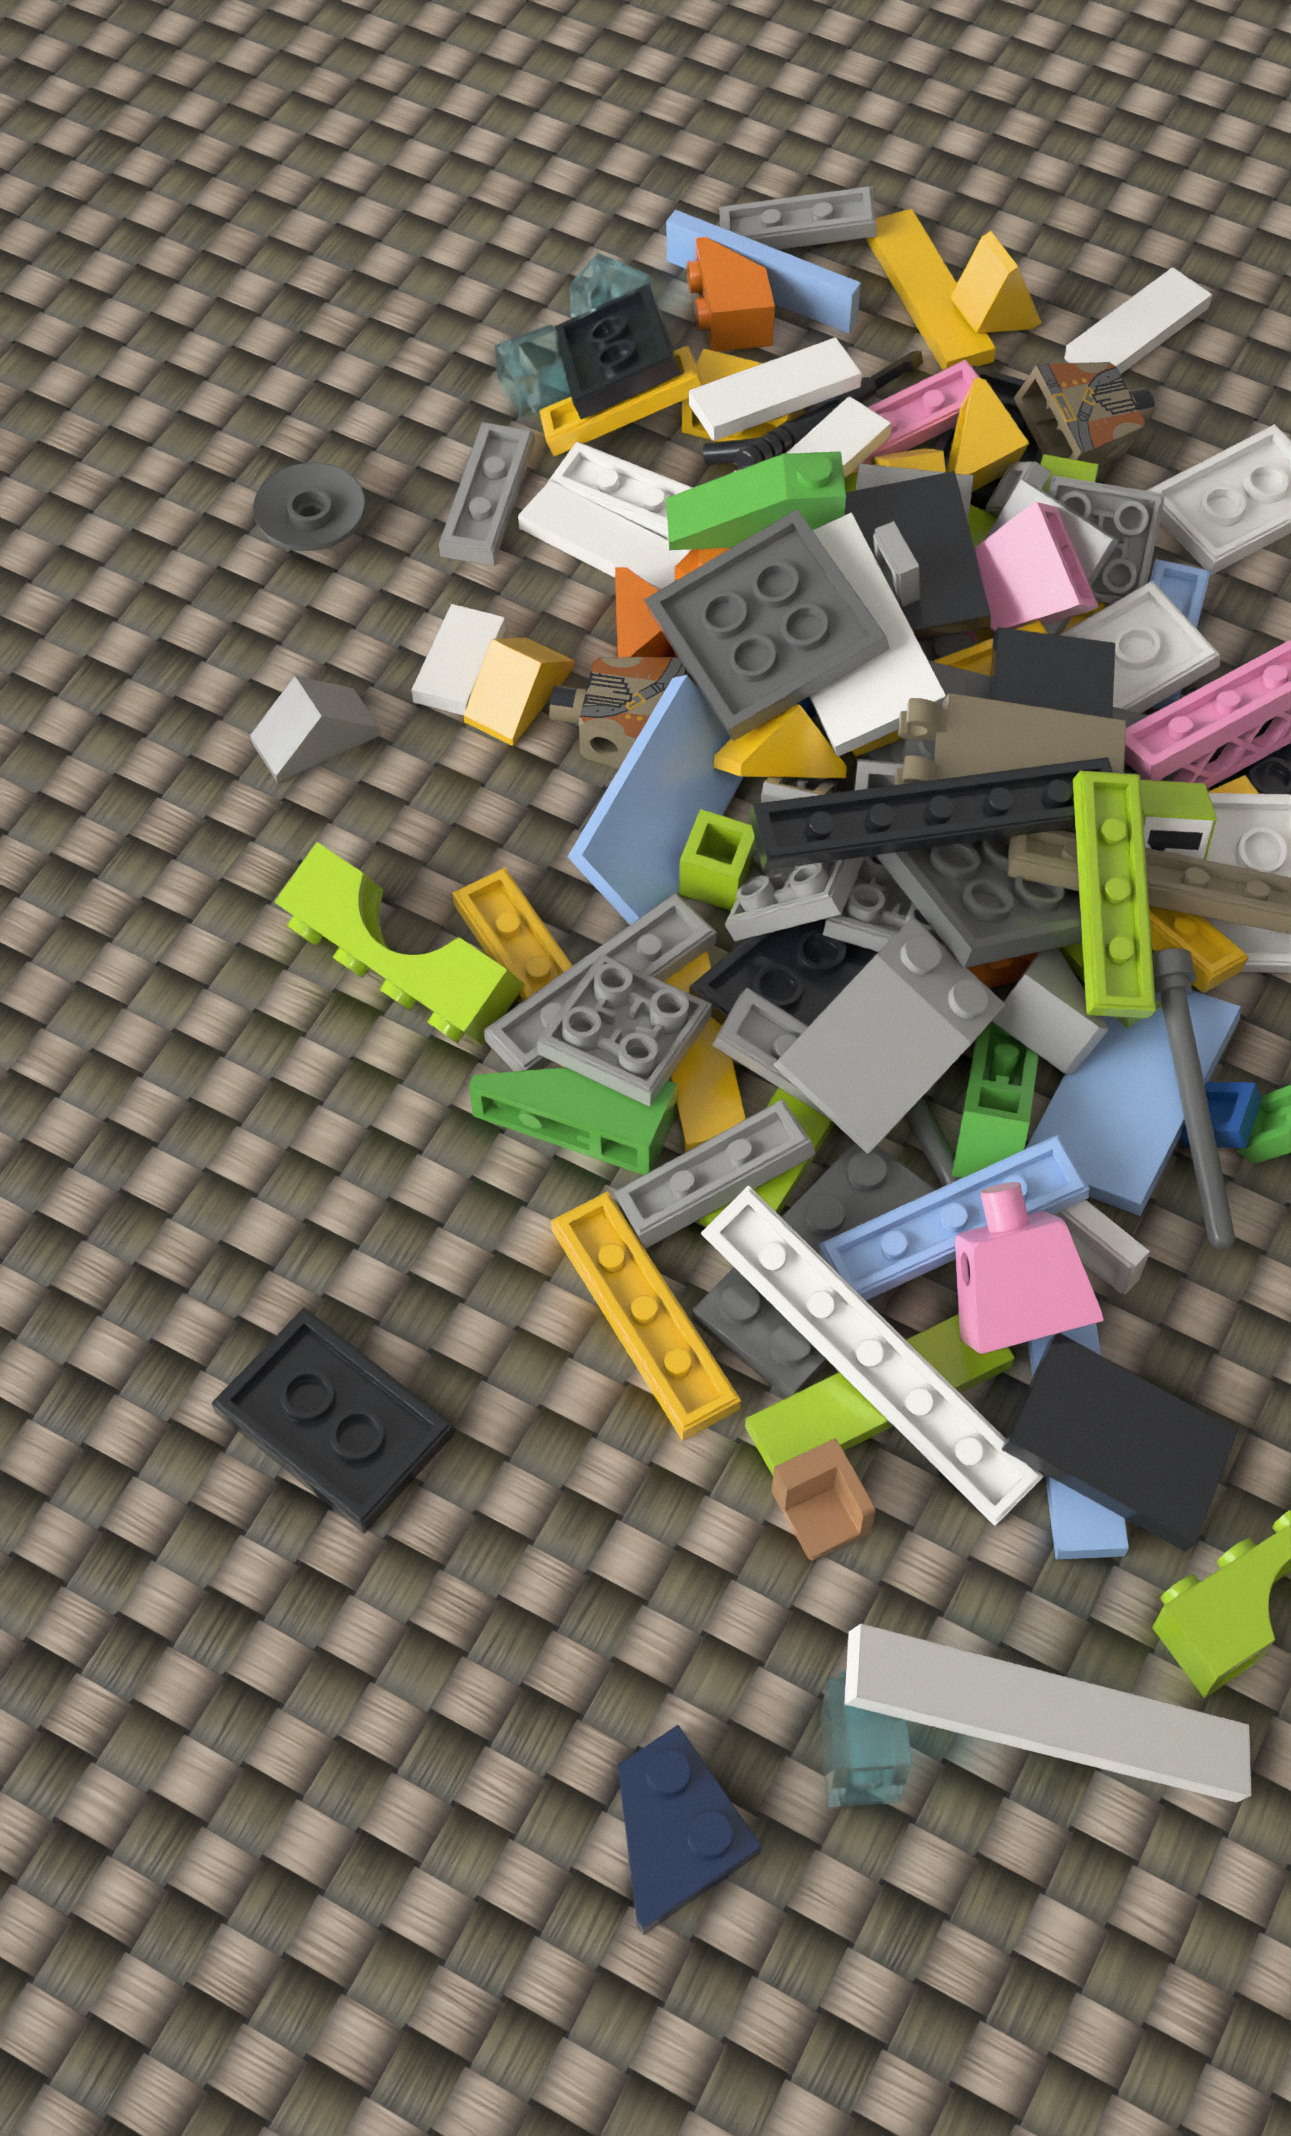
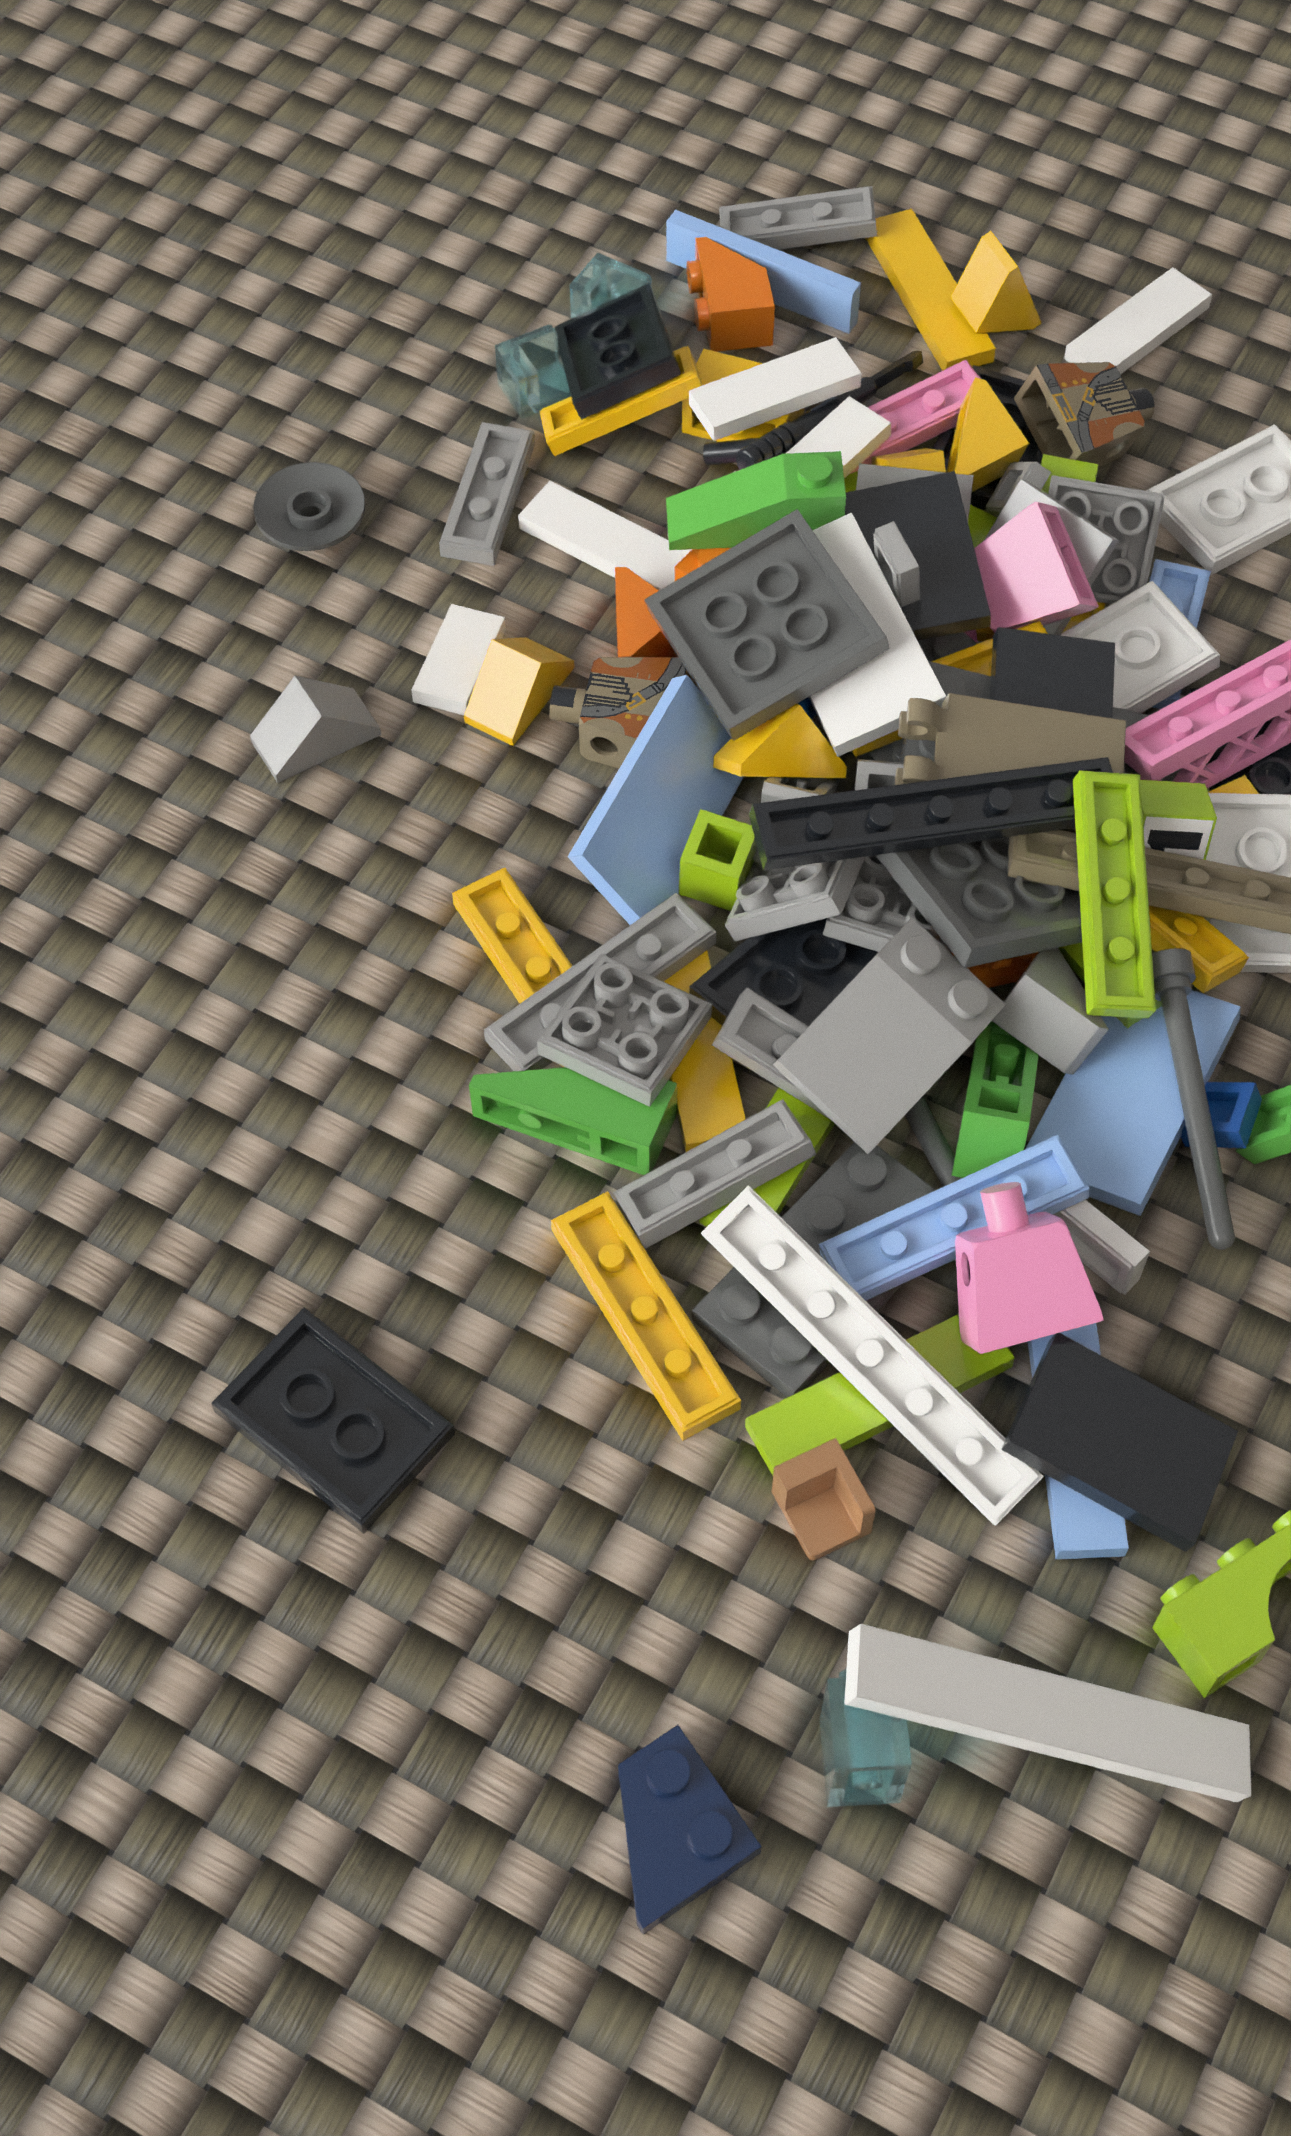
lime arch [275,842,525,1046] -> none
white tile [548,442,693,540] -> none

